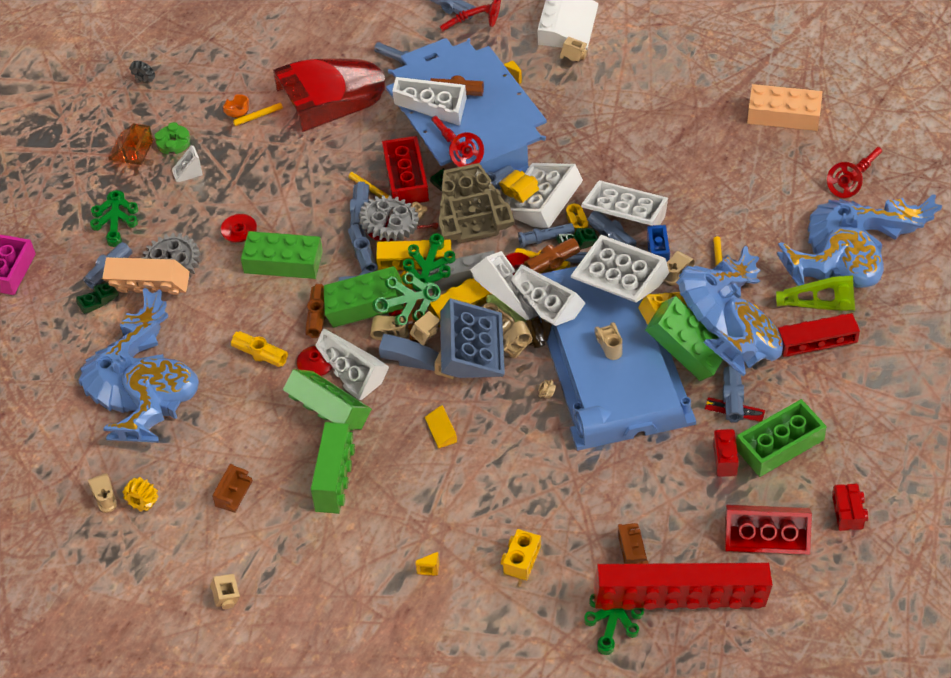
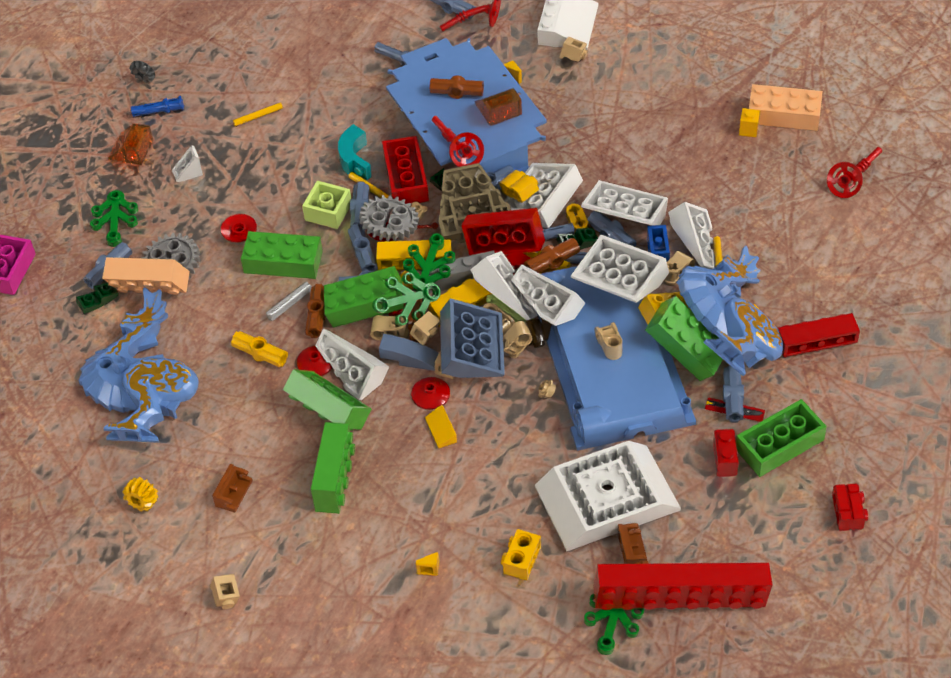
tan piece [88,473,117,513] -> none
bright green plate [155,122,190,154] -> none
orange hair [223,94,249,118] -> none
clear red windscreen [273,58,385,132] -> none
white wedge [392,77,467,126] -> none
red slope [725,505,812,555] -> none
lime plate [776,275,855,311] -> none
medium blue animal [777,194,942,288] -> none
none -> blue pin [131,95,184,117]
none -> light grey axle [266,282,312,321]
none -> yellowish green brick [302,181,351,229]
none -> teal arch [338,124,372,180]
none -> red dish [411,377,450,410]
none -> red brick [461,208,545,256]
none -> clear orange slope [475,88,522,126]
none -> white slope [535,441,681,551]
none -> white wedge [668,202,715,269]
none -> yellow brick [739,108,760,137]

